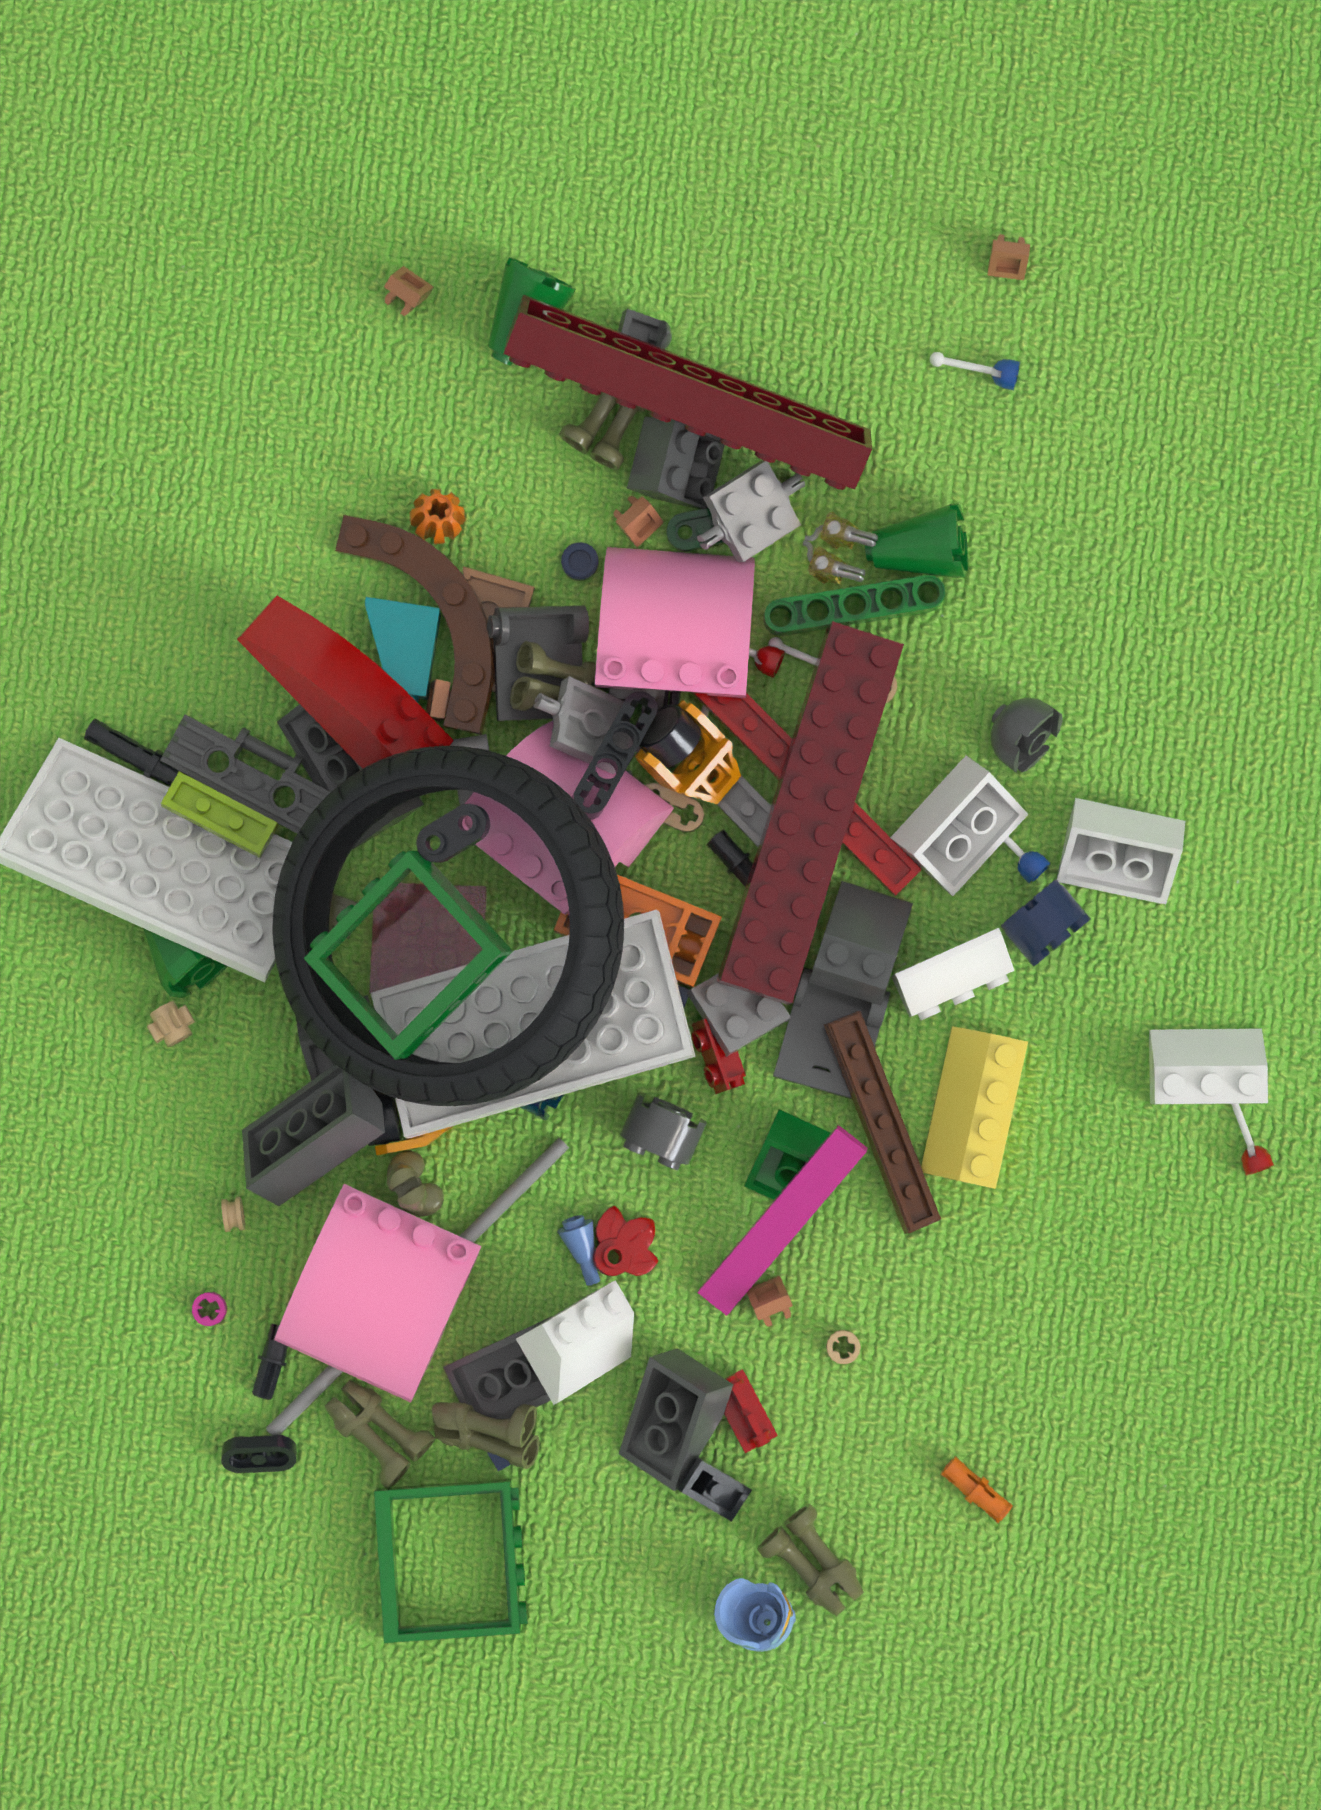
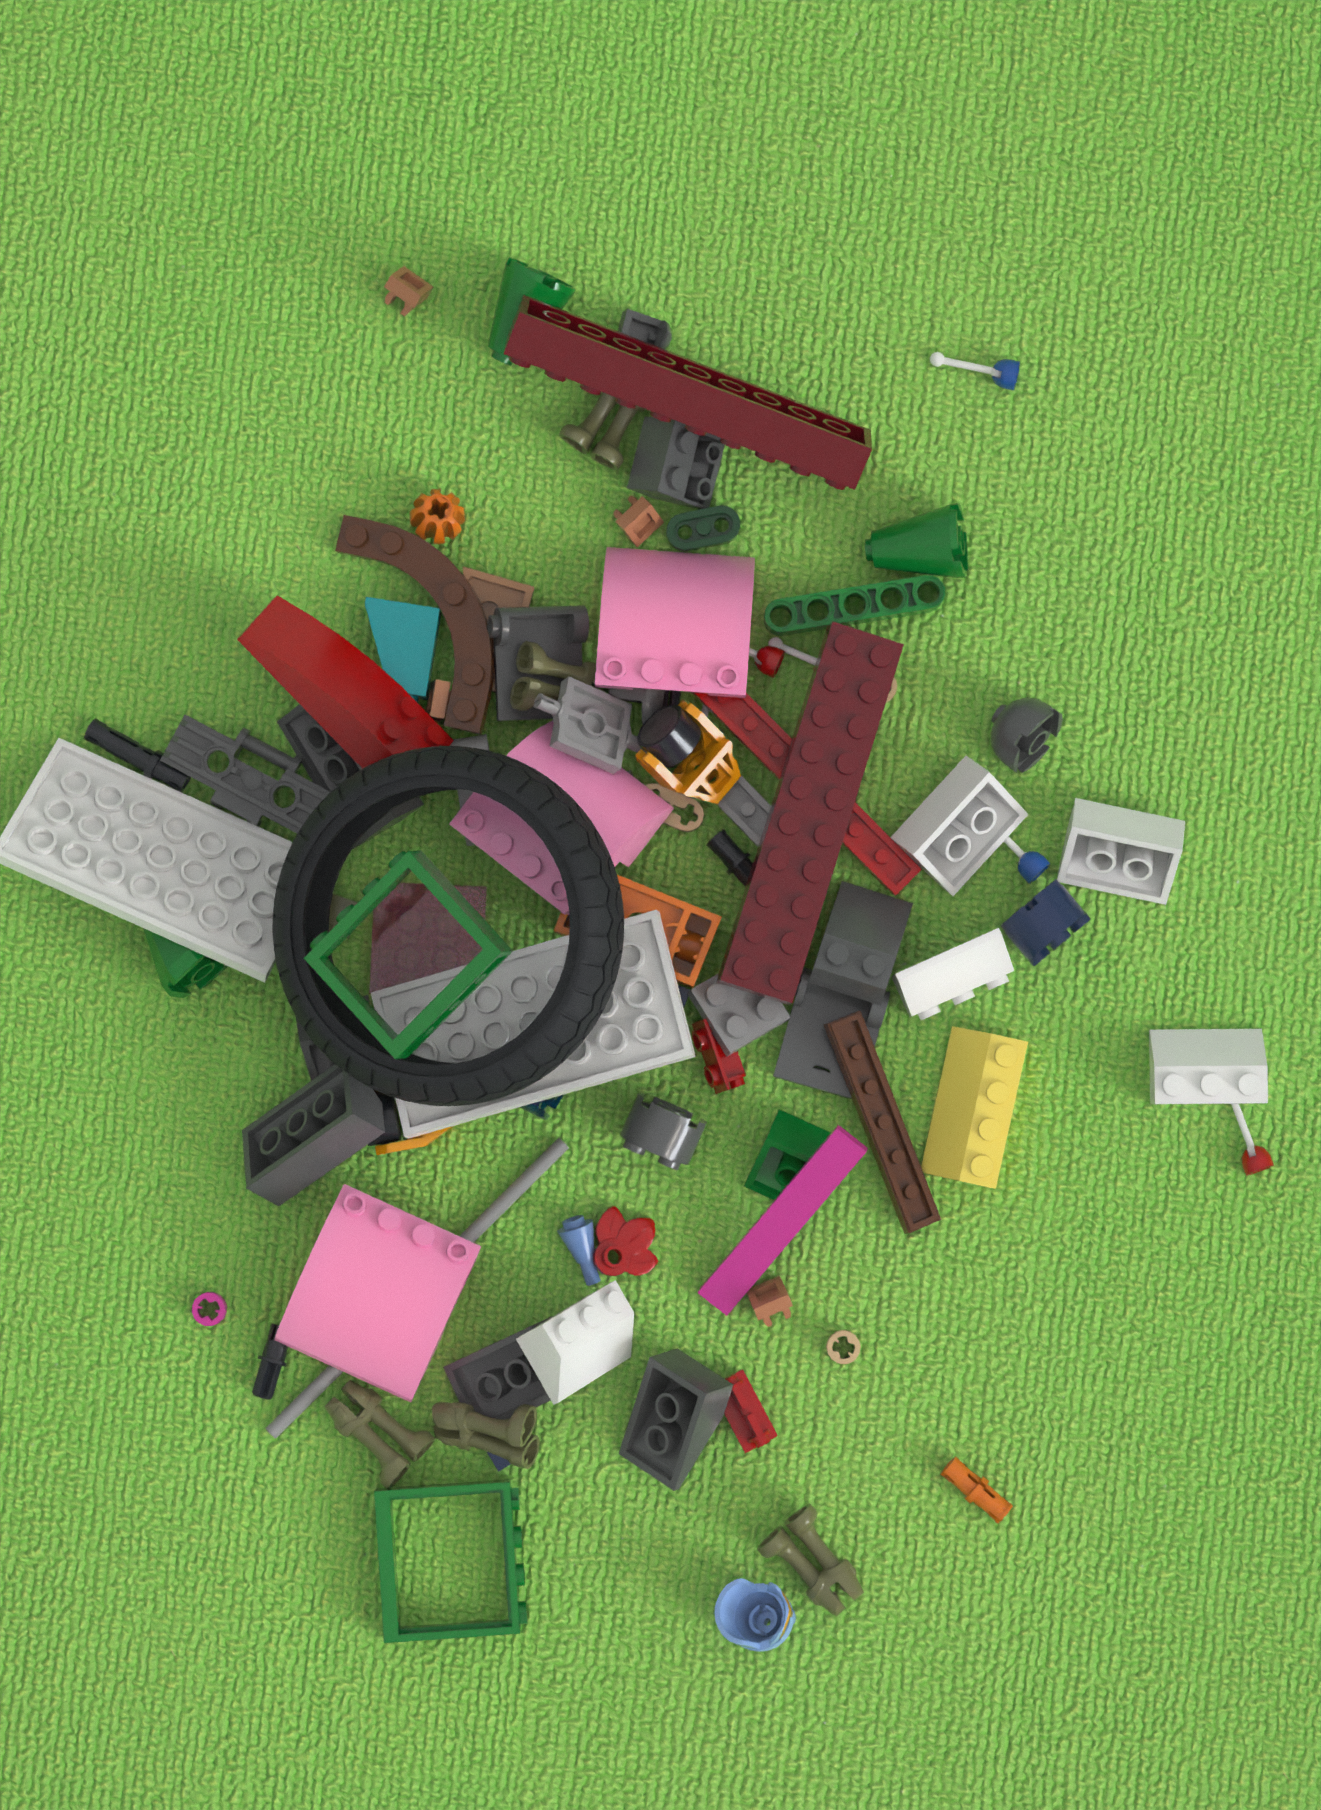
tan gear [147,1001,195,1047] -> none
lime plate [161,771,279,858] -> none
tan bush [221,1197,245,1232] -> none
black plate [221,1435,297,1473] -> none
olive piece [387,1151,444,1216] -> none
black plate [416,804,490,863] -> none
dark blue tile [561,542,599,581] -> none
black beam [572,691,658,820] -> none
slope [678,1457,752,1522] -> none
light grey plate [697,460,805,562] -> none
piece [803,512,878,585] -> none
nougat tile [987,234,1030,280] -> none

